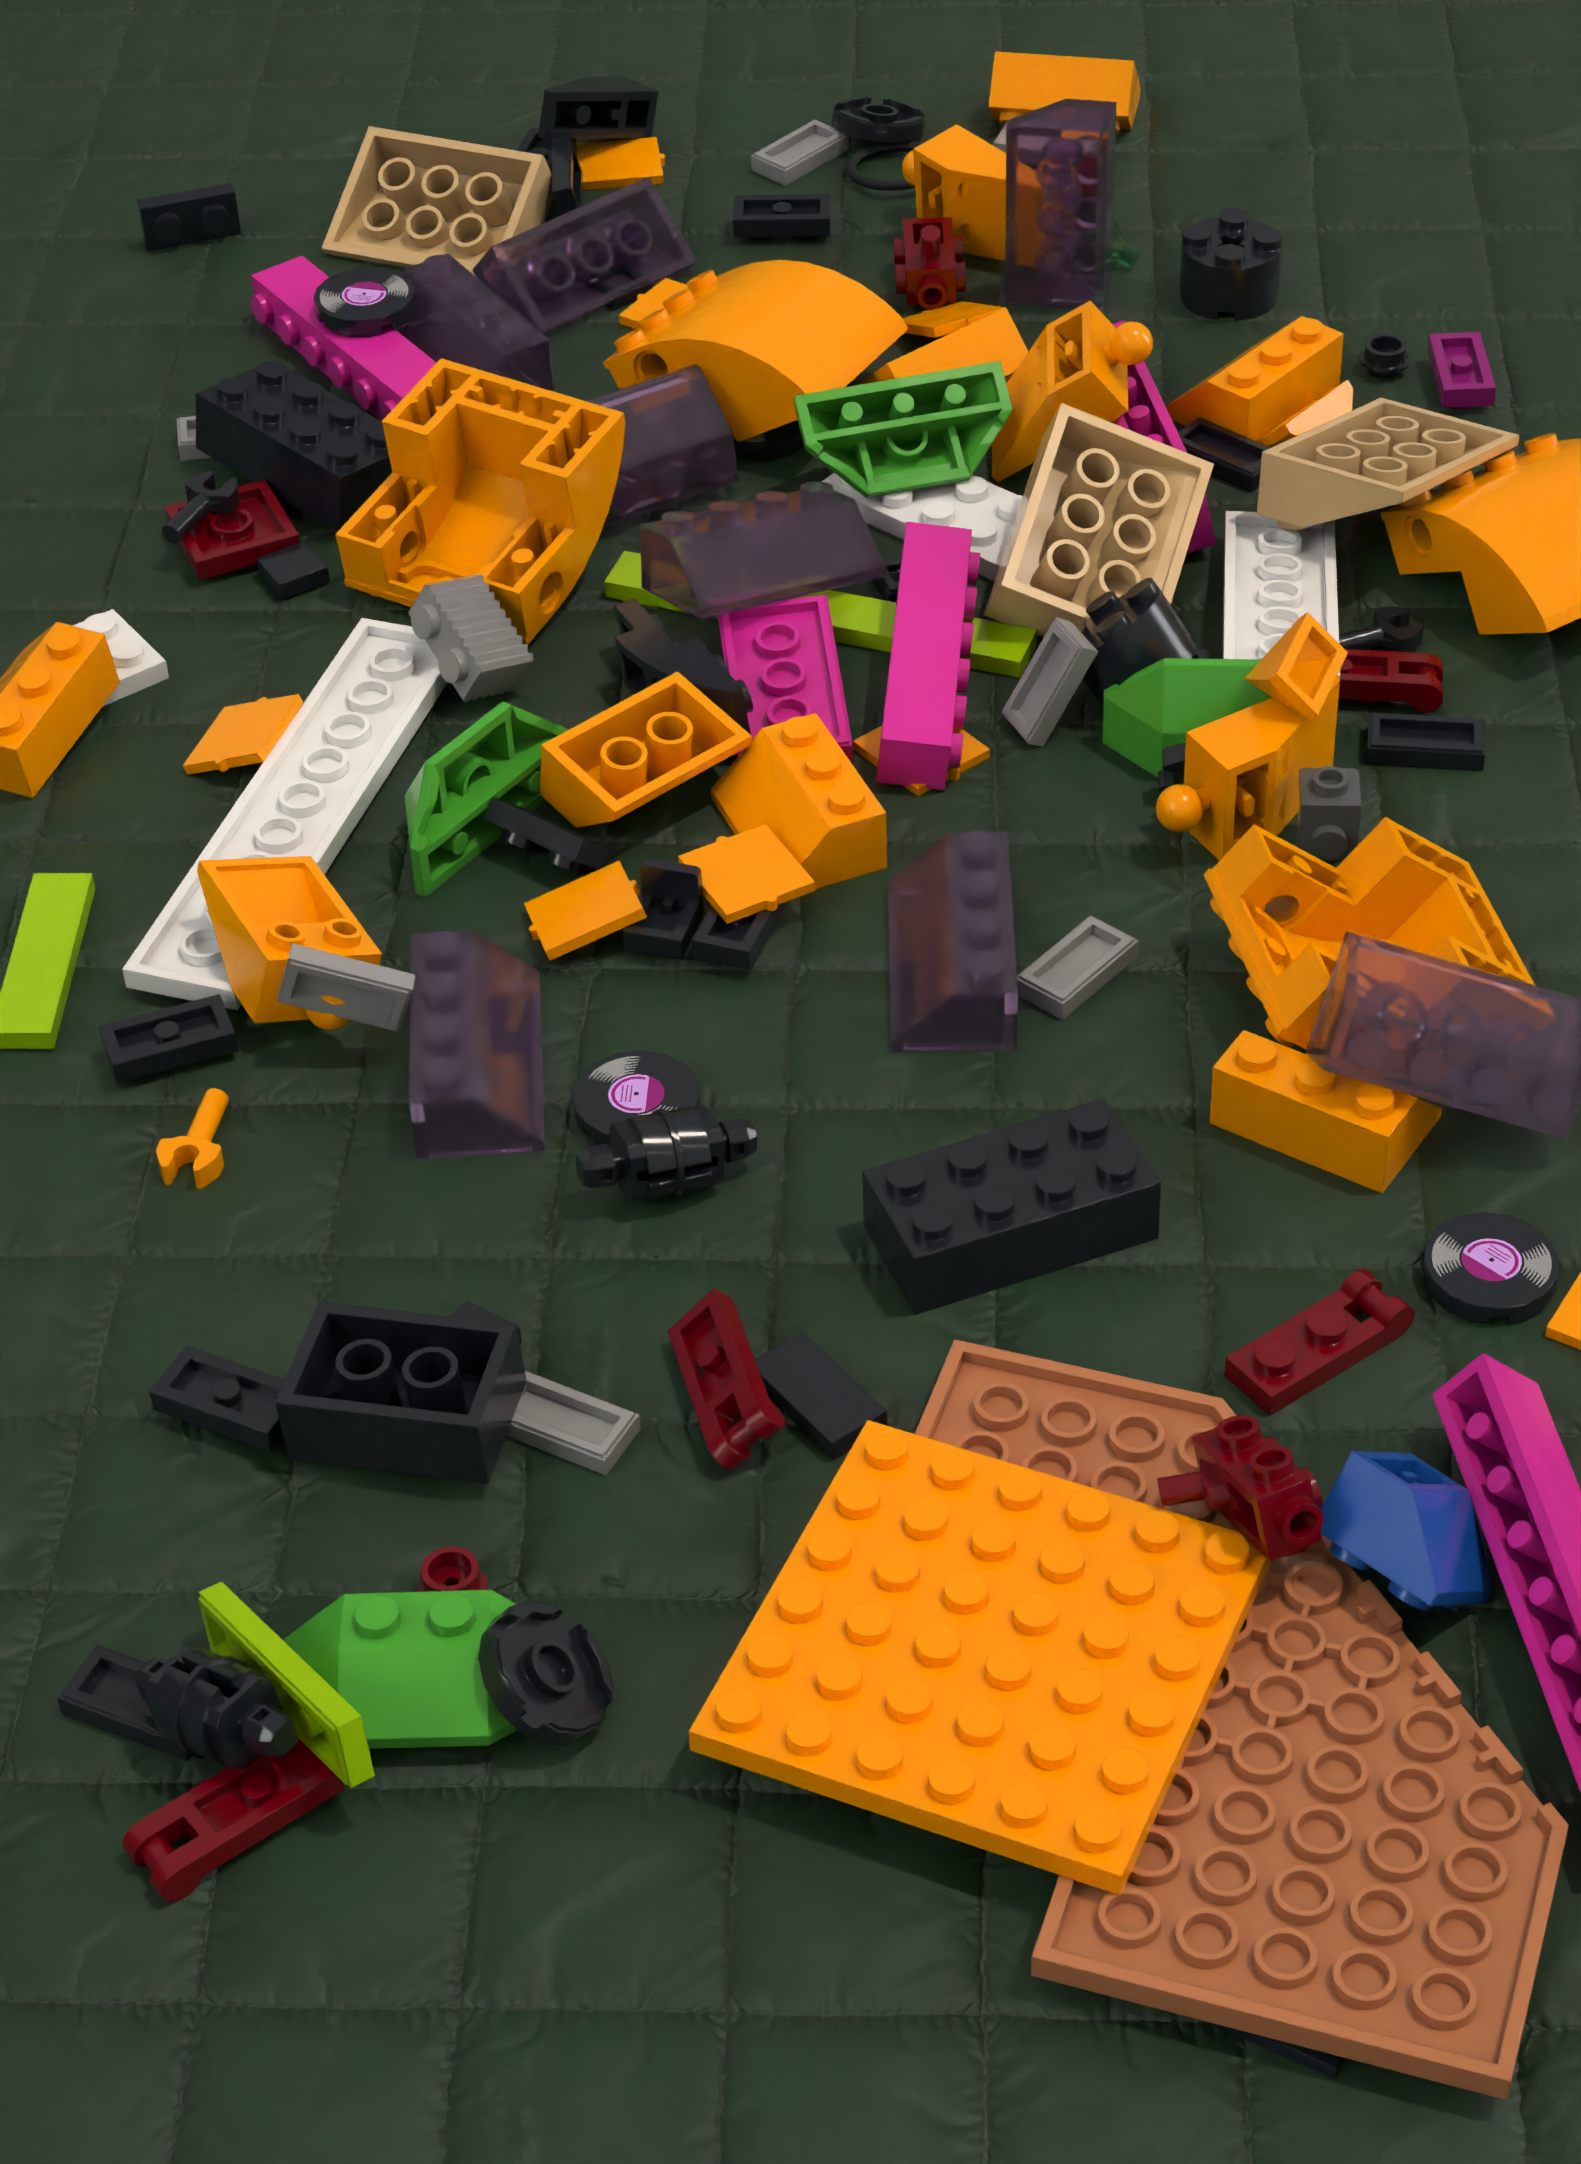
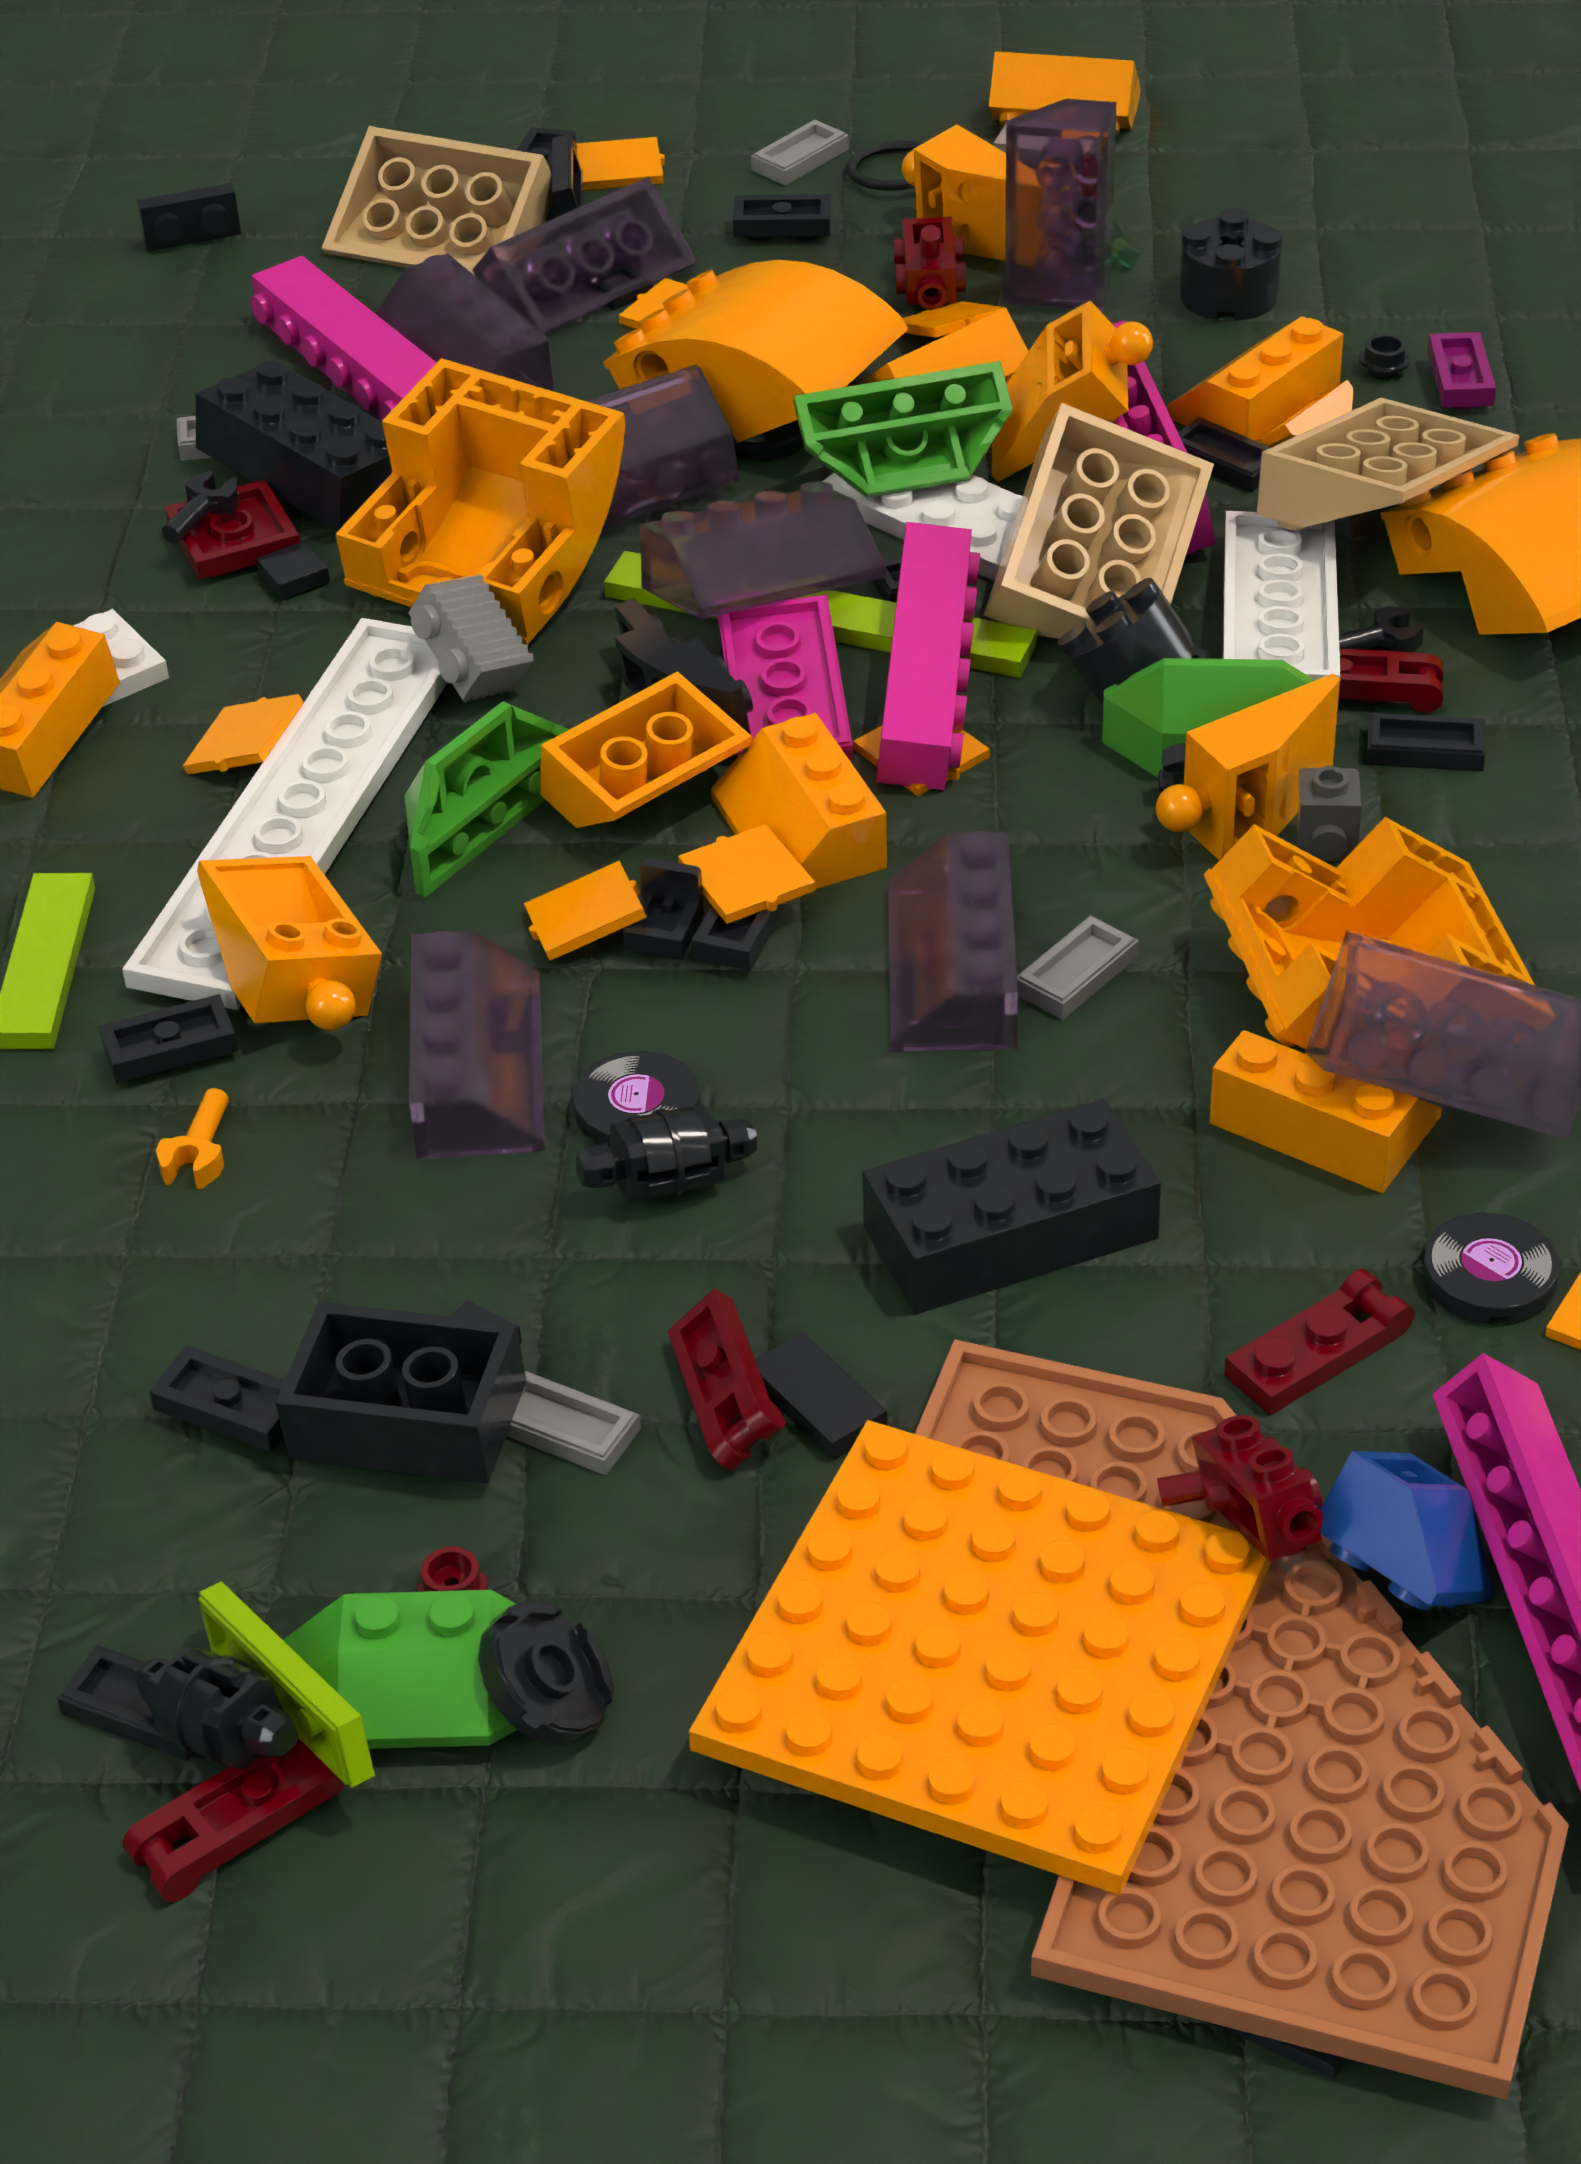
light grey tile [276,943,415,1032] -> none
black tile [314,268,416,337] -> none
black plate [483,797,613,874] -> none
black slope [538,77,659,139] -> none
black tile [832,96,925,142] -> none
light grey tile [1001,617,1098,747] -> none
light orange slope [1244,612,1348,721] -> none

